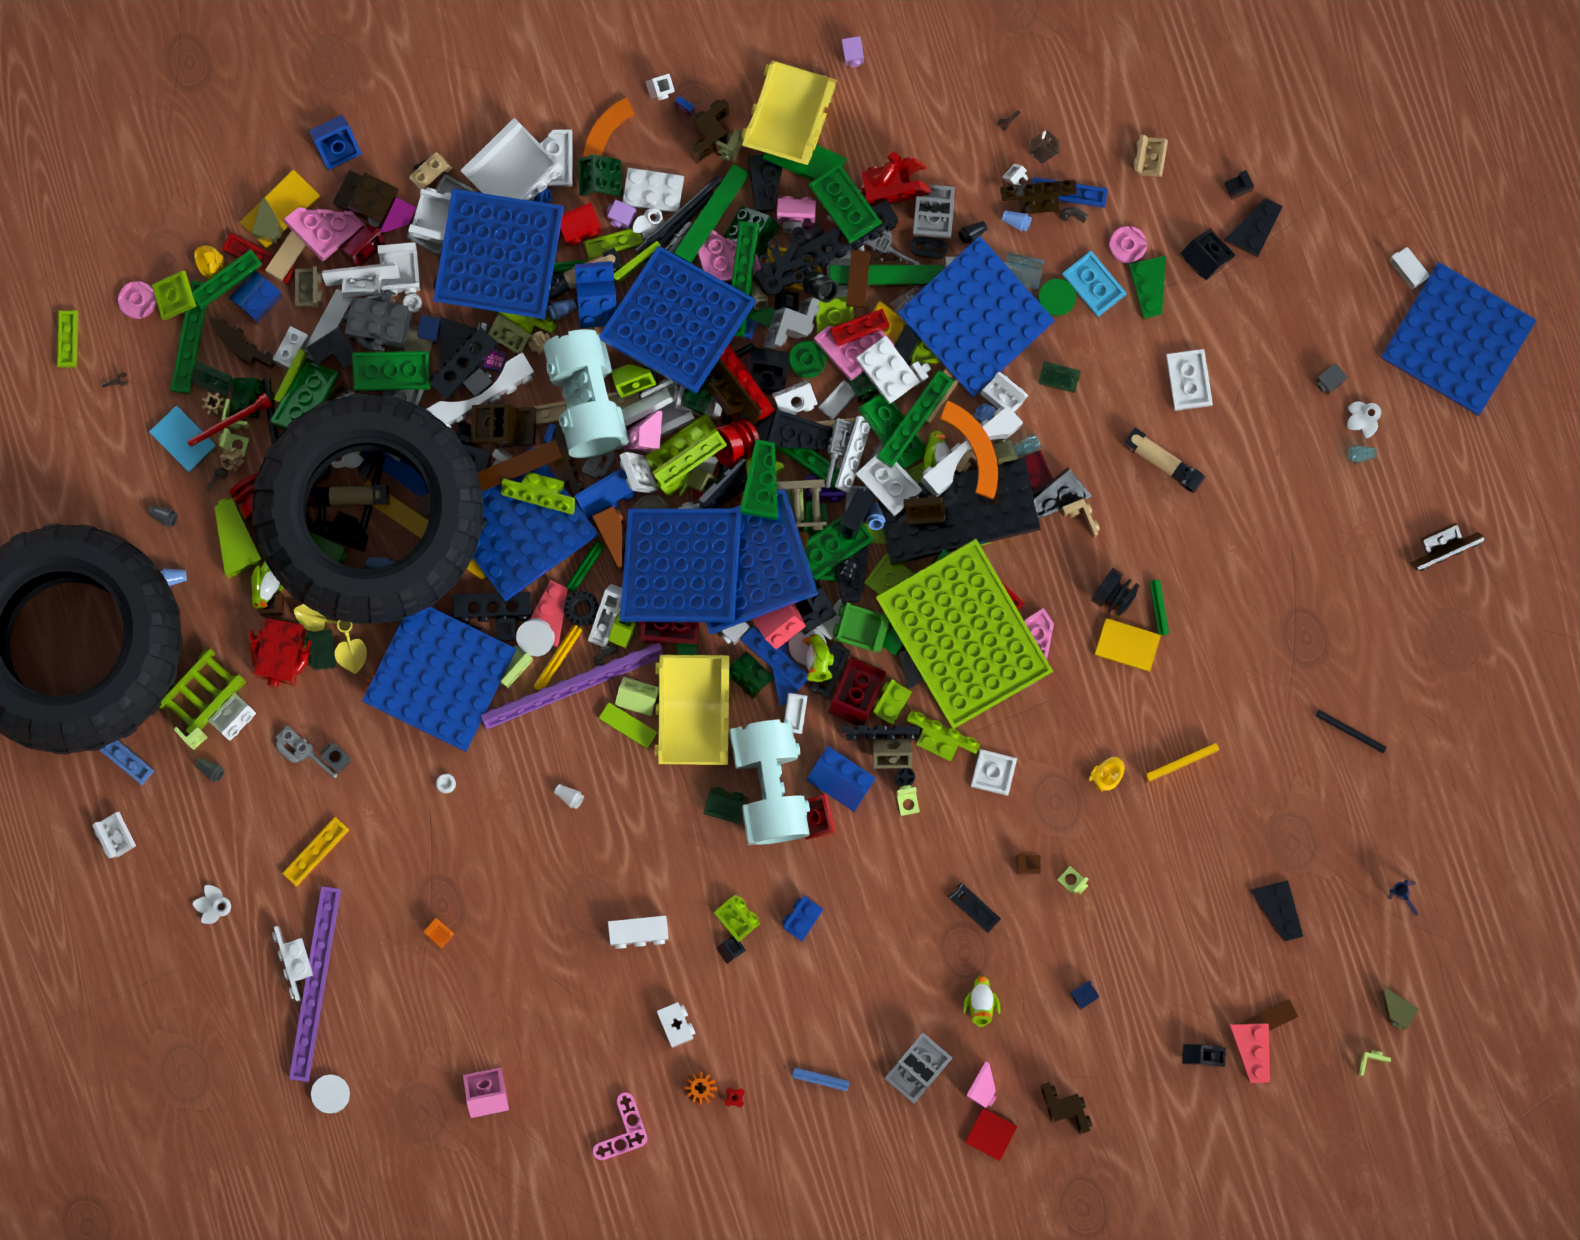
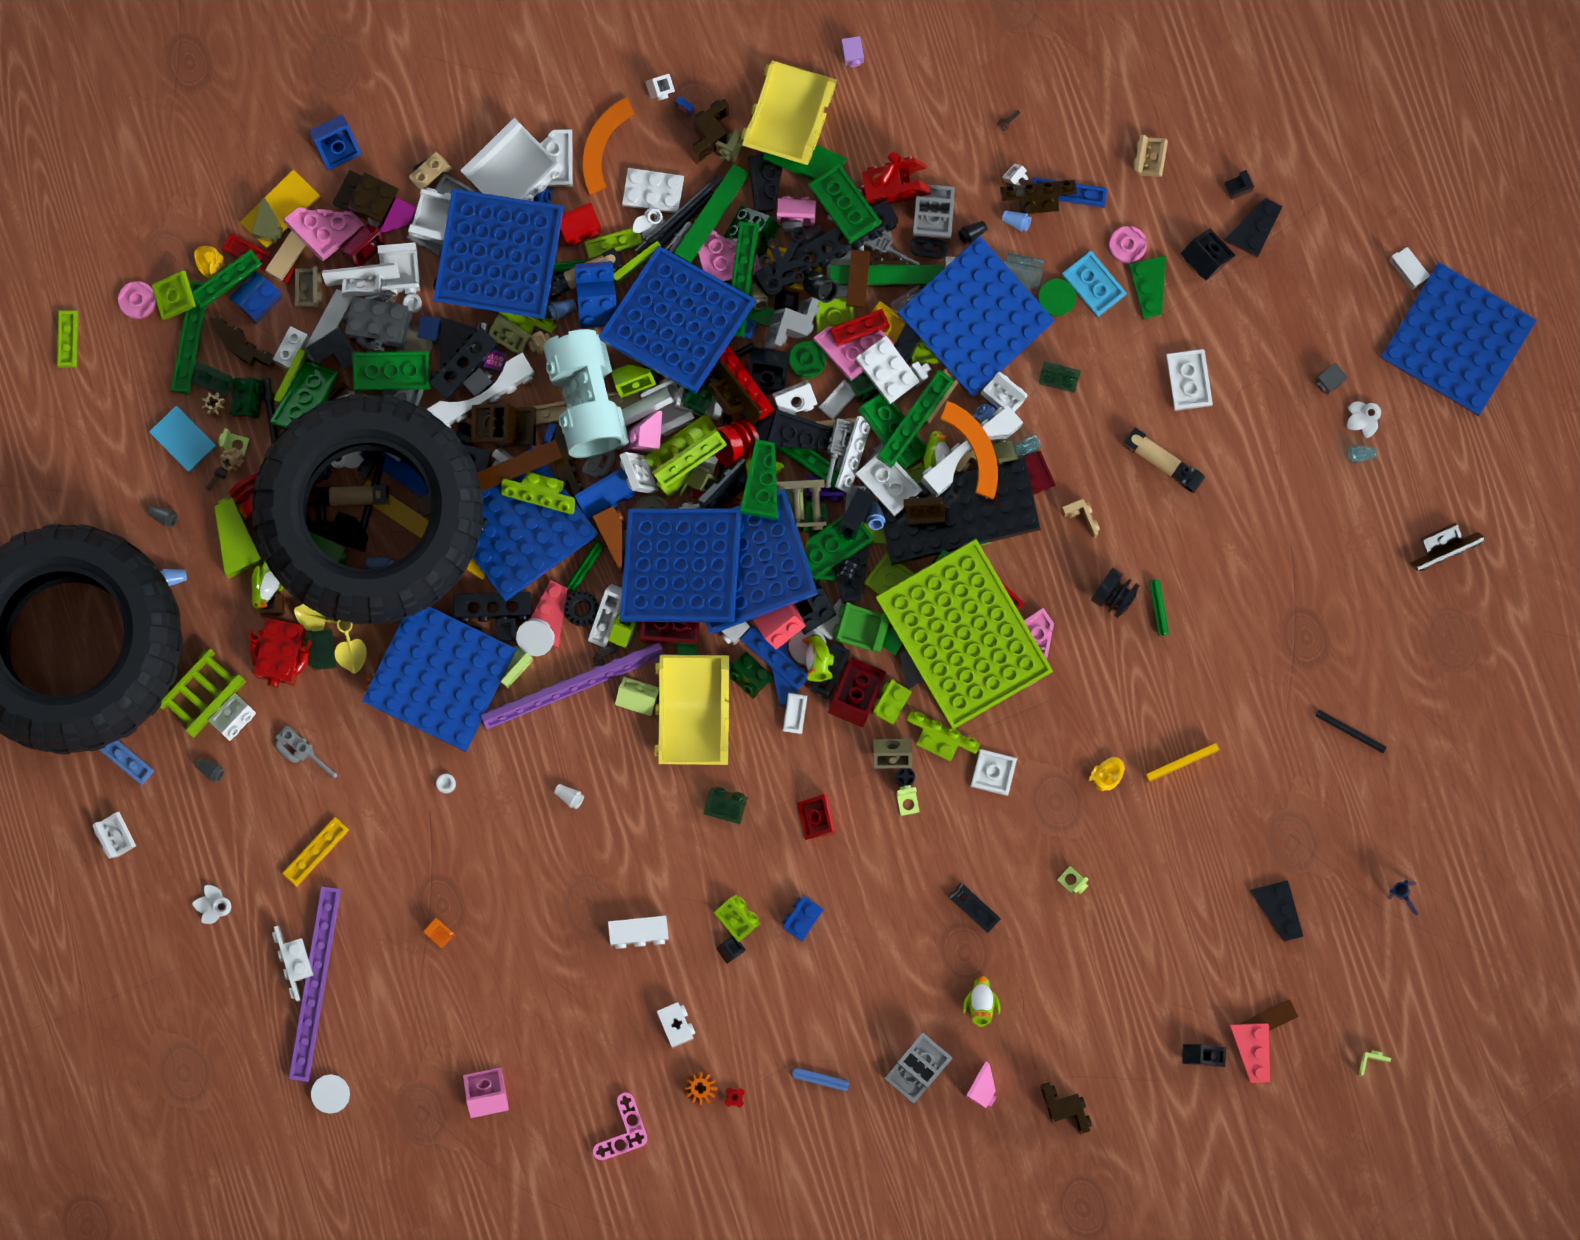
clear smoke hand [102,373,128,388] -> none
yellowish green panel [174,727,208,750] -> none
red piece [188,393,272,447] -> none
yellowish green bracket [221,398,249,430] -> none
dark grey brick [321,743,352,774] -> none
yellow axle [534,624,582,691] -> none
dark green bracket [578,154,623,197] -> none
lime tile [599,702,658,749] -> none
lavender brick [606,199,637,229] -> none
light aqua cylinder [729,719,810,845] -> none
blue slope [806,746,876,812] -> none
black wing [842,725,920,741] -> none
red tile [965,1108,1018,1161] -> none
reddish brown panel [1017,854,1042,875] -> none
clear smoke panel [1029,130,1059,163] -> none
wing [1034,467,1092,519] -> none
clear smoke arm [1059,207,1088,223] -> none
dark blue panel [1070,980,1099,1010] -> none
yellow tile [1095,618,1161,672] -> none
olive slope [1382,988,1419,1031] -> none

